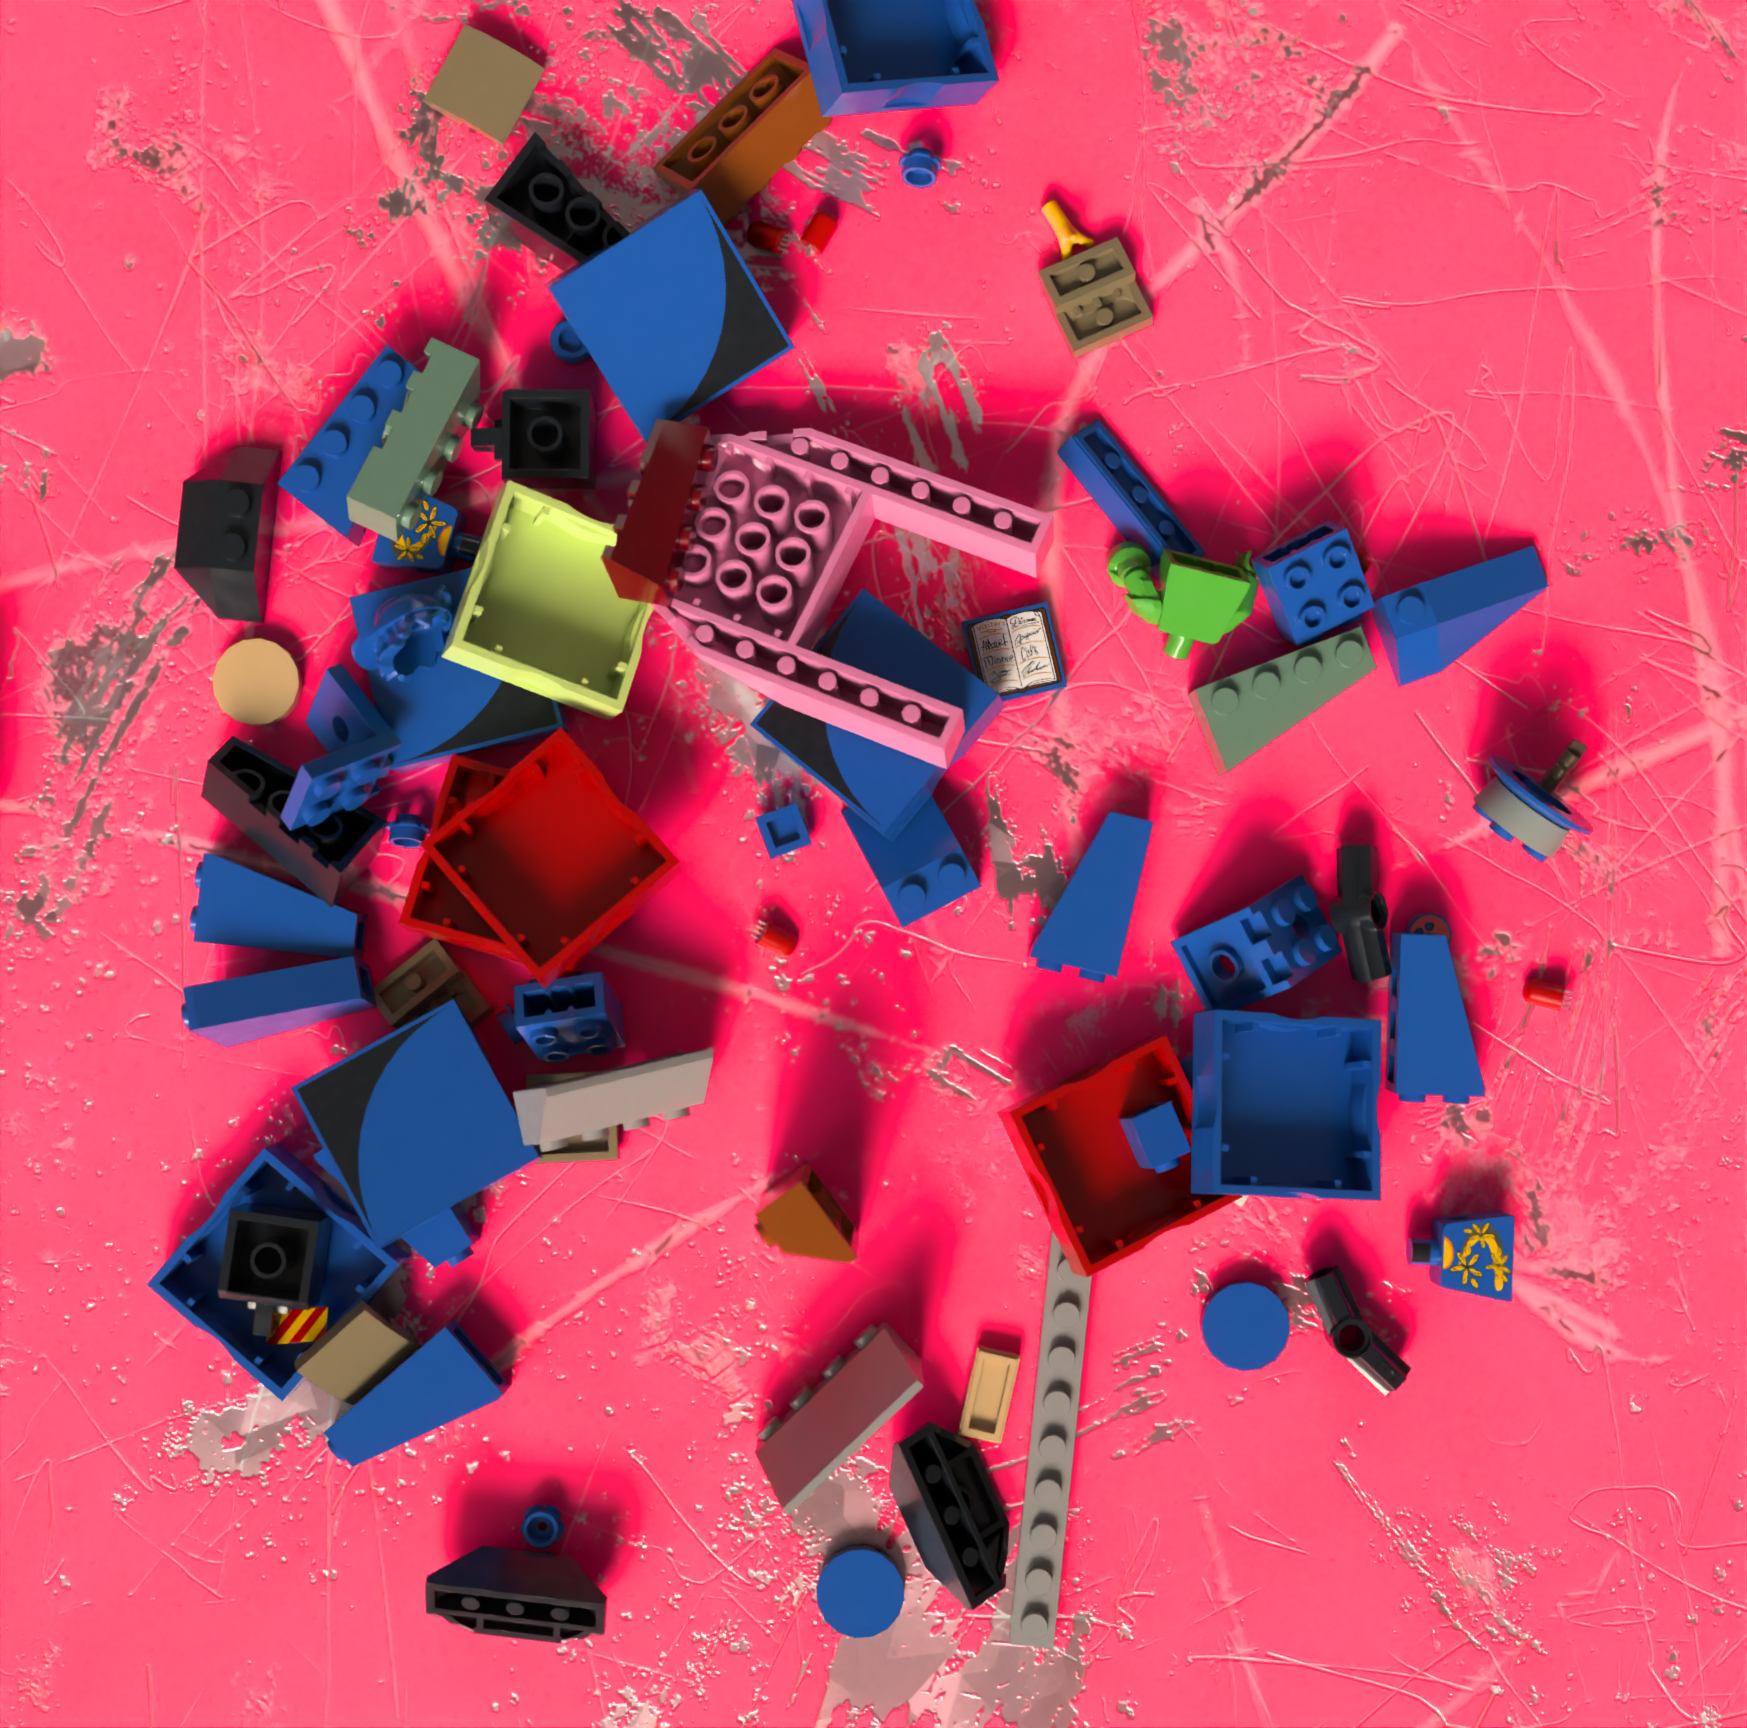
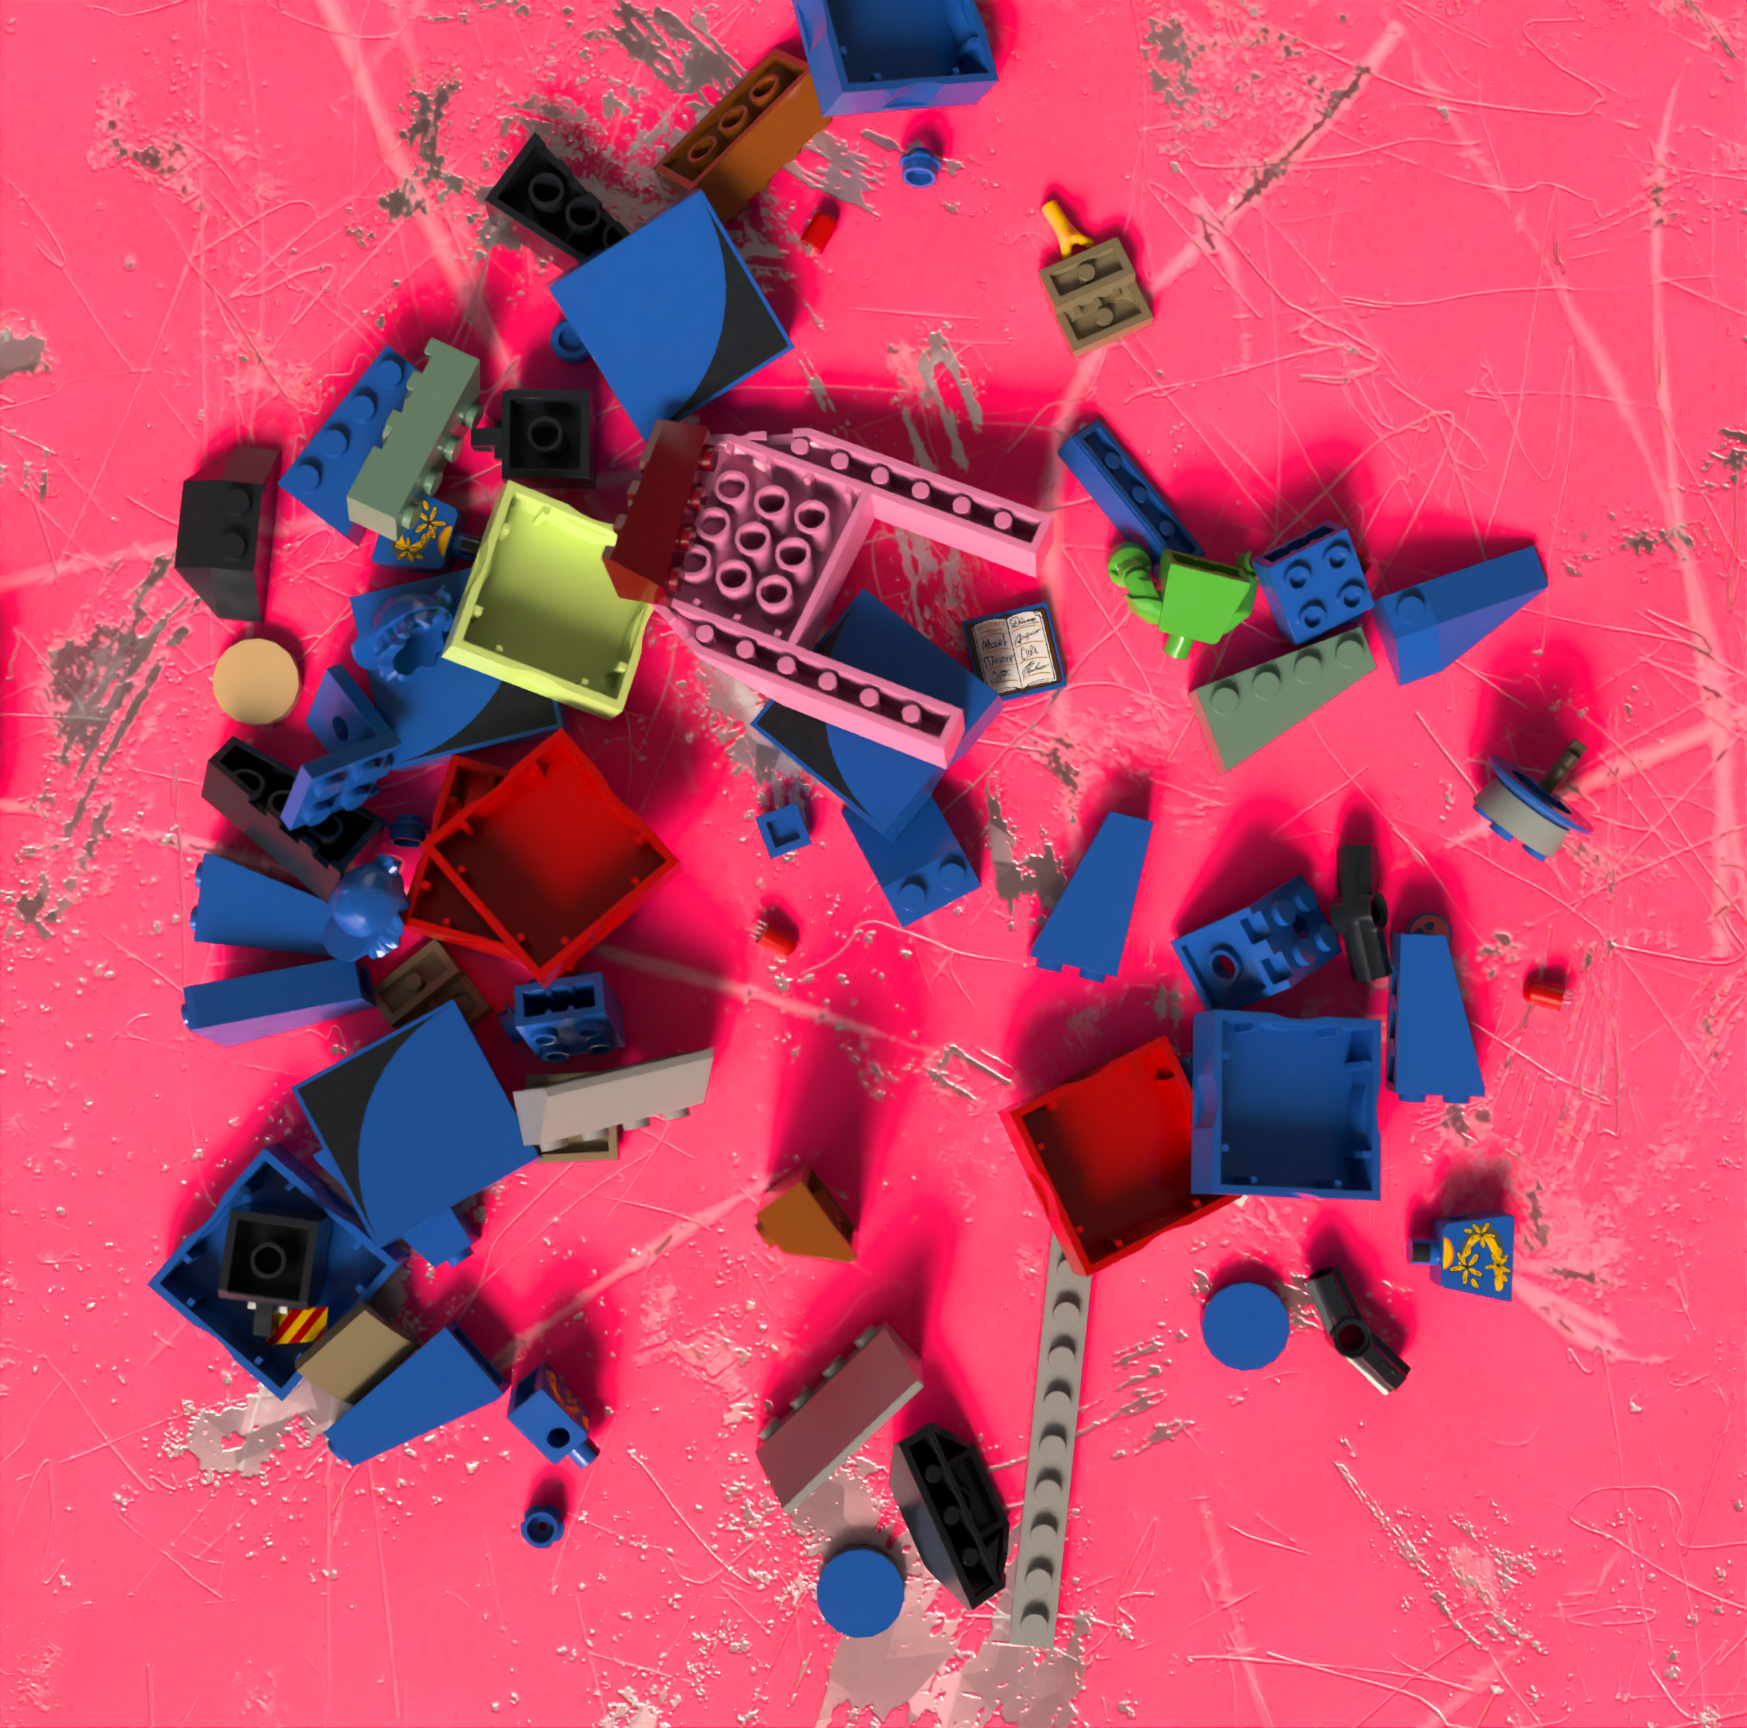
dark tan slope [423,24,545,147] -> none
wedge [425,1545,607,1644] -> none
red piece [746,221,793,254] -> none
tan tile [957,1345,1021,1444] -> none
blue brick [1119,1101,1191,1173] -> none
none -> blue hair [322,852,411,962]
none -> blue torso [506,1360,600,1469]

